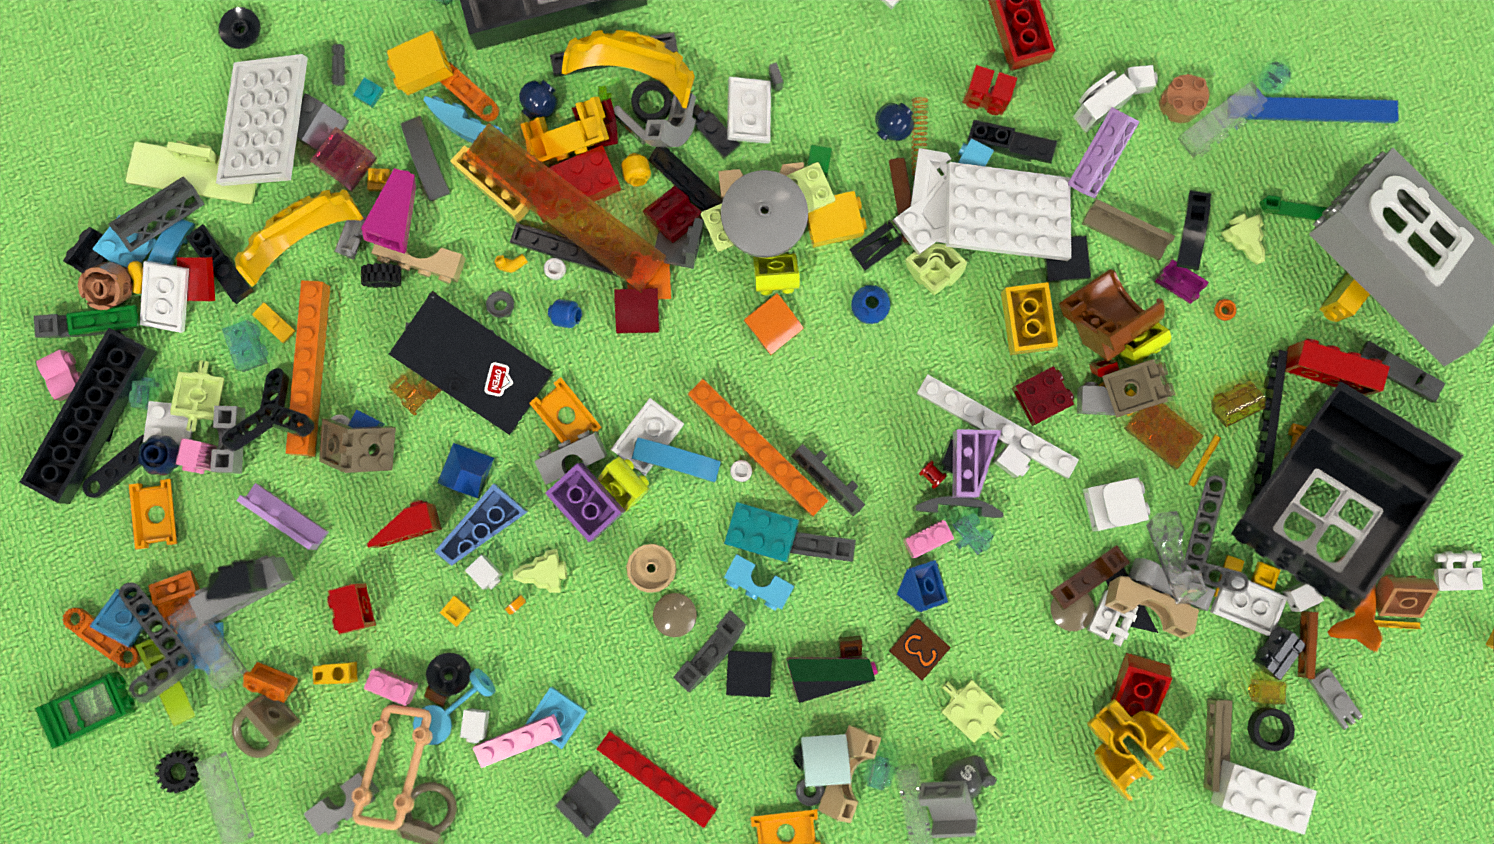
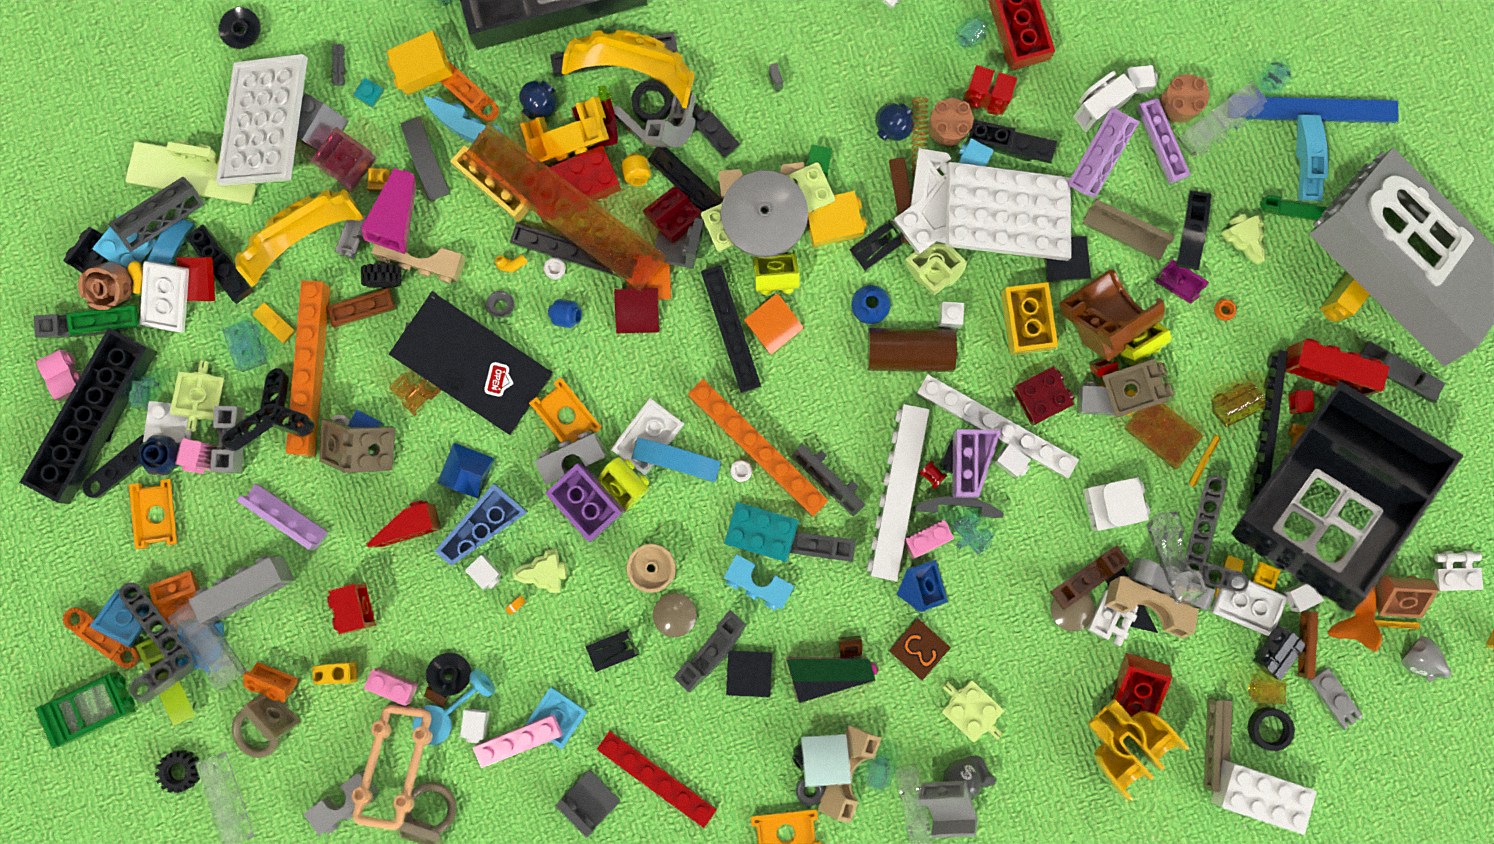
black slope [206,560,268,601] -> none
yellow plate [440,595,472,627] -> none
white tile [727,77,771,144] -> none
none -> dark orange tile [327,288,396,328]
none -> black piece [586,629,640,672]
none -> black plate [701,265,761,394]
none -> white brick [866,404,929,581]
none -> reddish brown brick [867,328,957,372]
none -> nougat brick [927,98,973,147]
none -> white brick [938,302,964,329]
none -> clear light blue head [956,16,988,49]
none -> lavender brick [1137,98,1191,185]
none -> red slope [1288,390,1314,414]
none -> medium azure slope [1296,115,1328,201]
none -> light grey piece [1401,636,1452,682]

